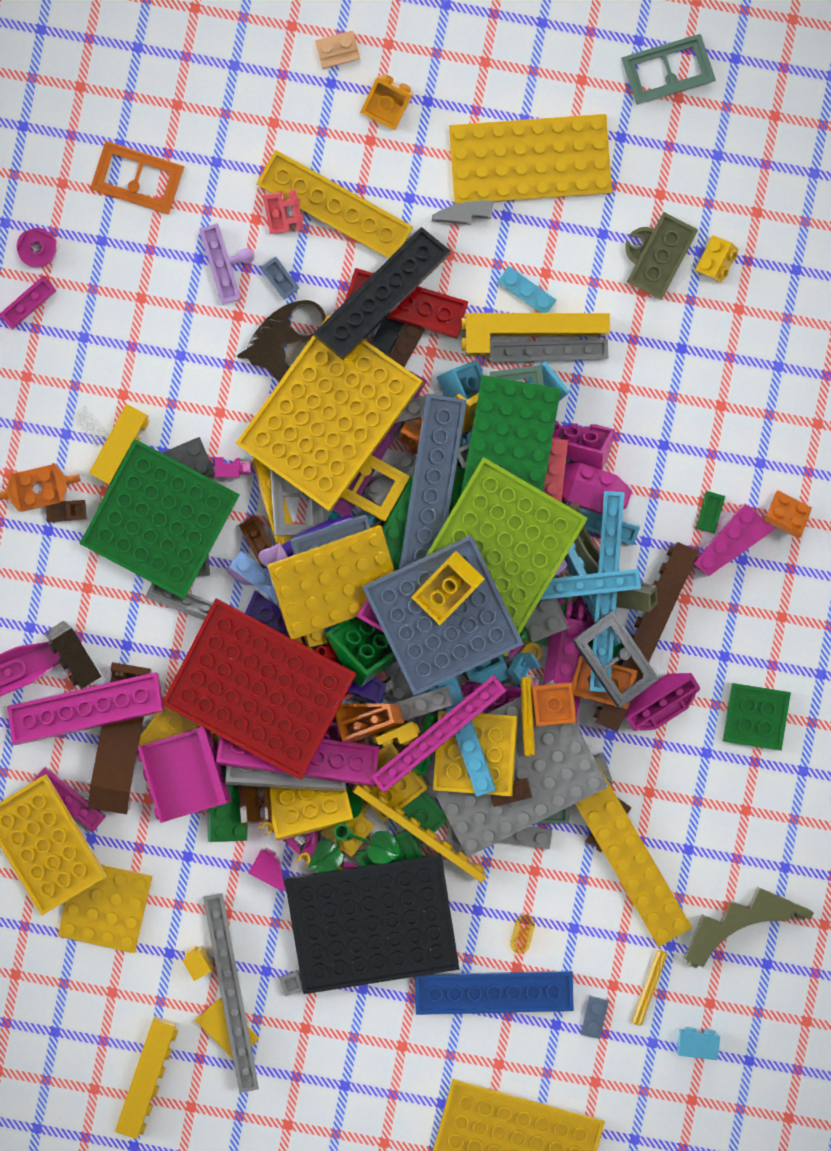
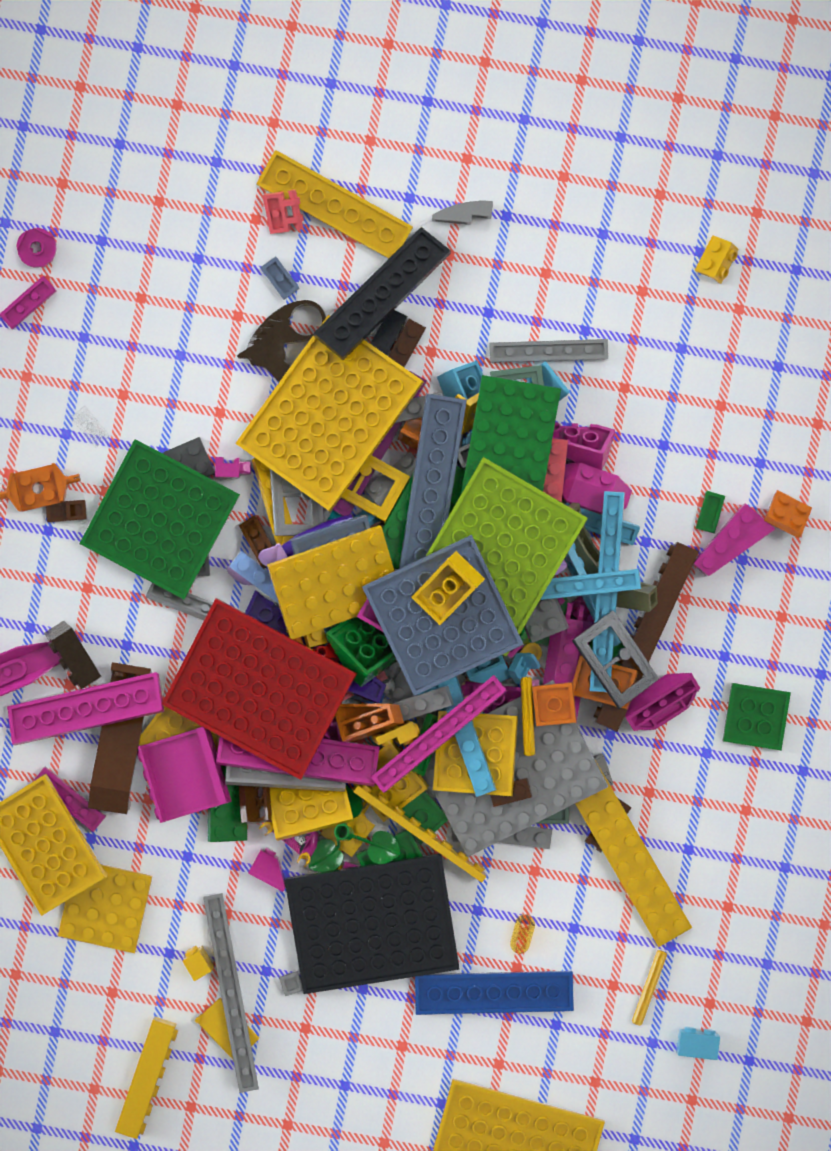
yellow brick [89,404,150,485] -> none
orange door [90,141,185,215] -> none
lavender plate [199,223,255,305] -> none
light nougat plate [315,30,360,69] -> none
red plate [344,268,469,339] -> none
light orange plate [360,74,414,130] -> none
yellow plate [449,114,612,204] -> none
yellow brick [461,313,610,356] -> none
medium azure plate [497,266,557,313] -> none
sand blue plate [580,995,609,1039] -> none
sand green door [621,33,716,105] -> none
olive plate [625,211,698,300] -> none
olive arch [683,886,814,968] -> none

